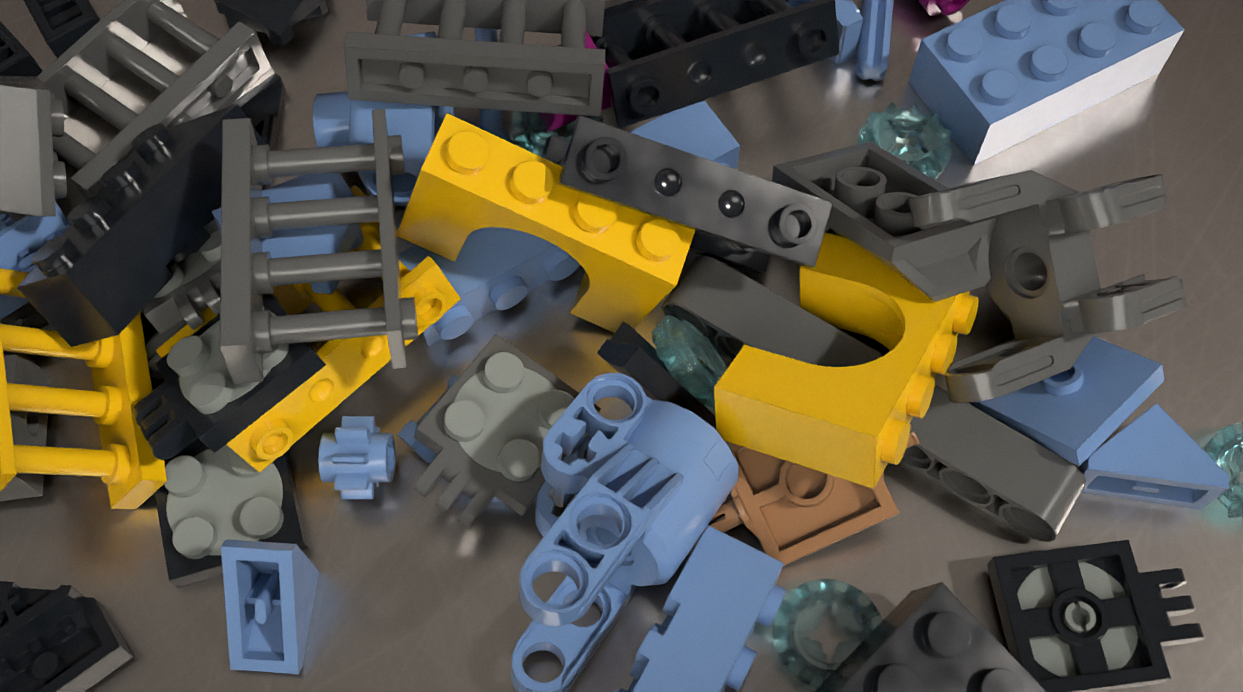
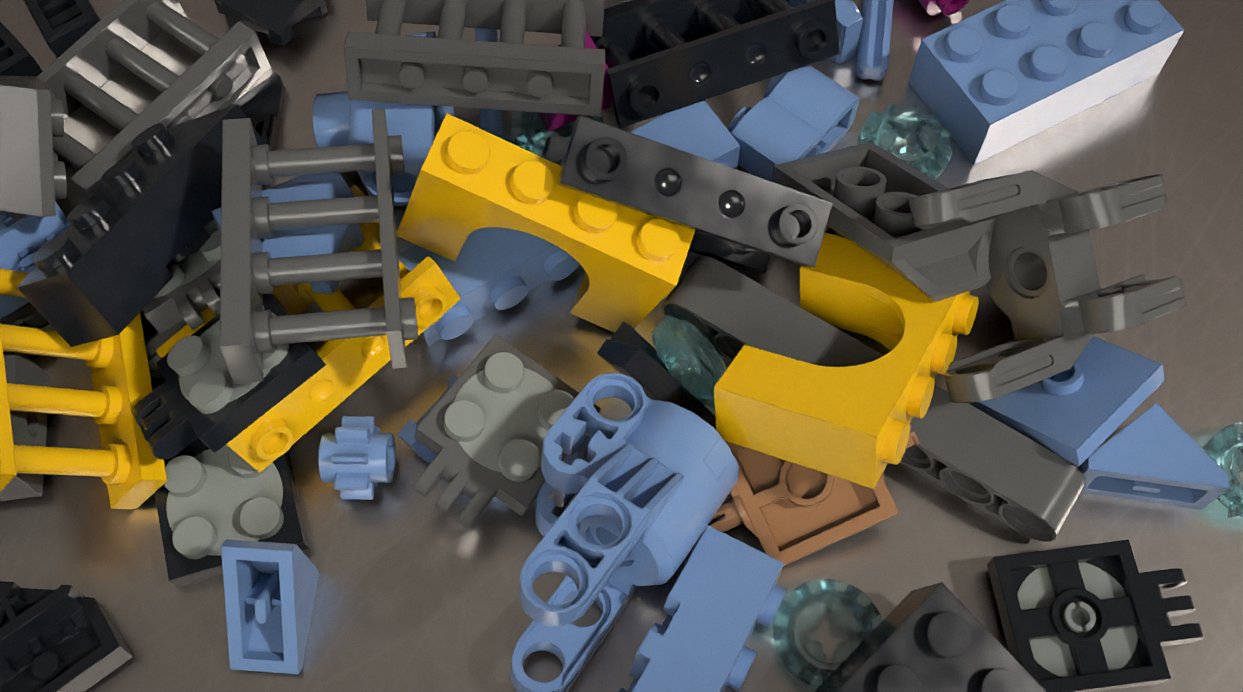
none -> medium blue brick [728,65,860,182]

